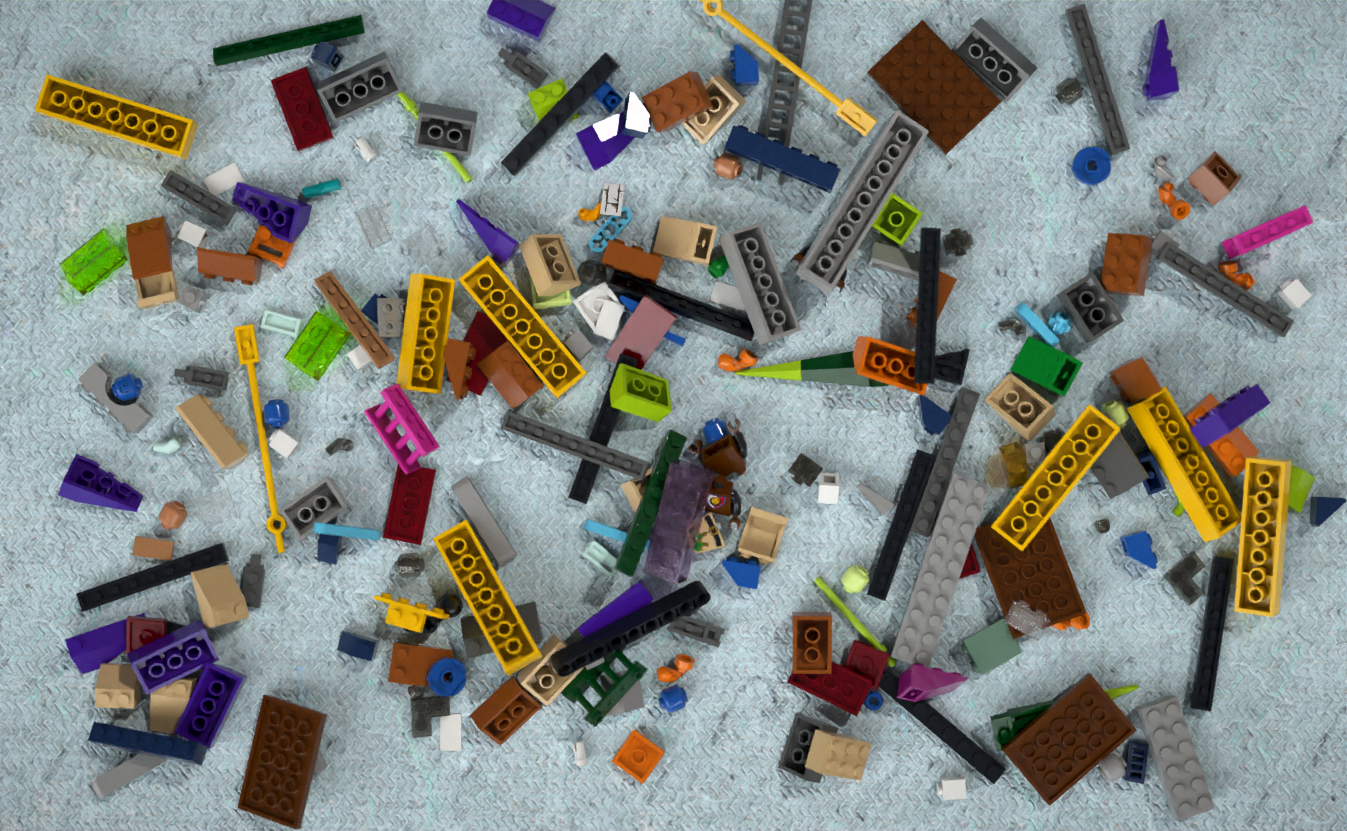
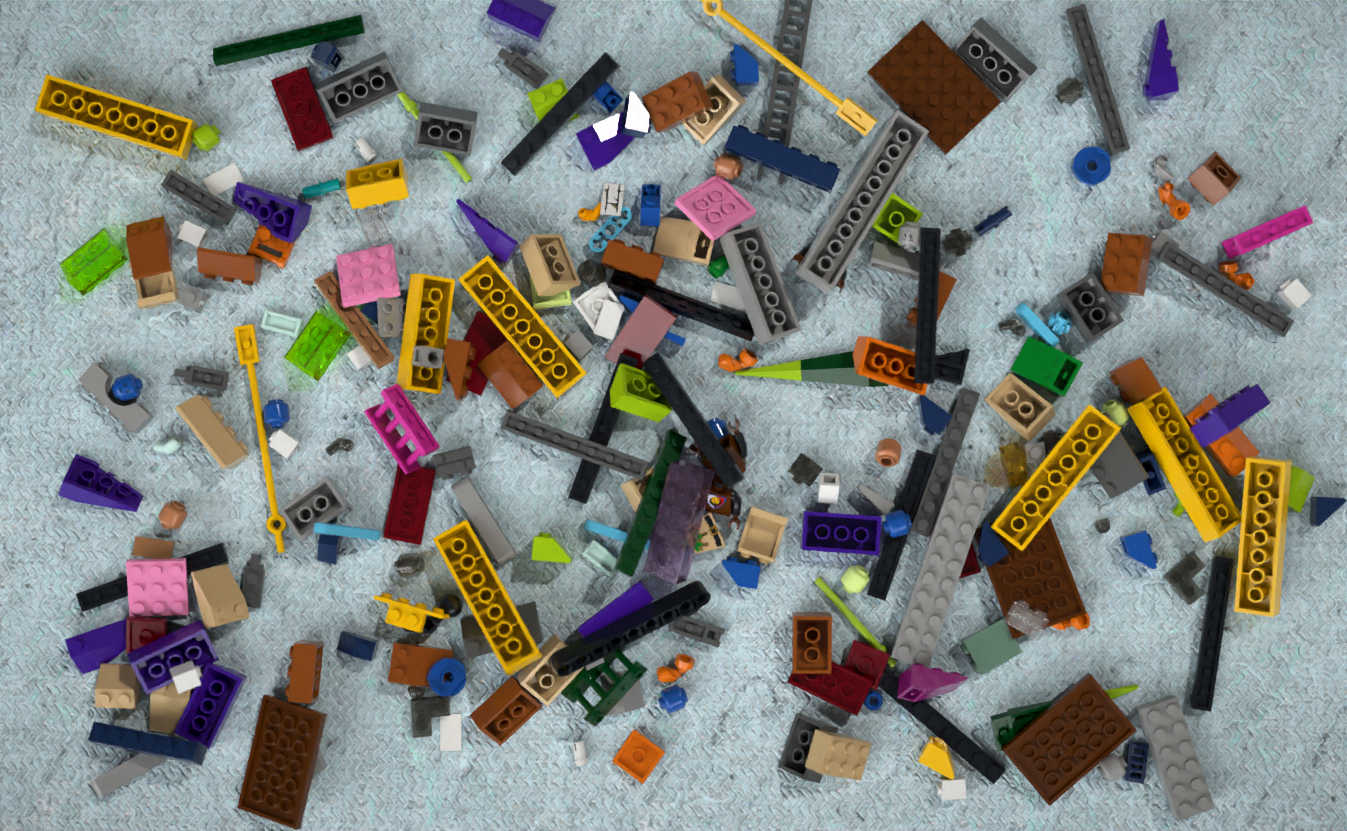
none -> bright pink plate [126,558,190,616]
none -> white brick [169,660,202,693]
none -> lime head [191,123,221,151]
none -> dark orange brick [286,640,324,704]
none -> bright pink plate [336,244,401,308]
none -> yellow brick [346,158,409,209]
none -> light grey brick [412,346,444,369]
none -> dark grey brick [432,446,476,481]
none -> lime slope [532,532,573,563]
none -> blue slope [640,184,661,226]
none -> black plate [642,352,745,489]
none -> bright pink plate [675,175,756,241]
none -> dark purple brick [800,511,882,555]
none -> nougat head [875,438,902,467]
none -> blue head [882,510,912,537]
none -> light grey head [898,221,921,250]
none -> yellow slope [918,735,955,780]
none -> dark blue pin [973,205,1012,237]
none -> dark blue slope [977,521,1009,567]

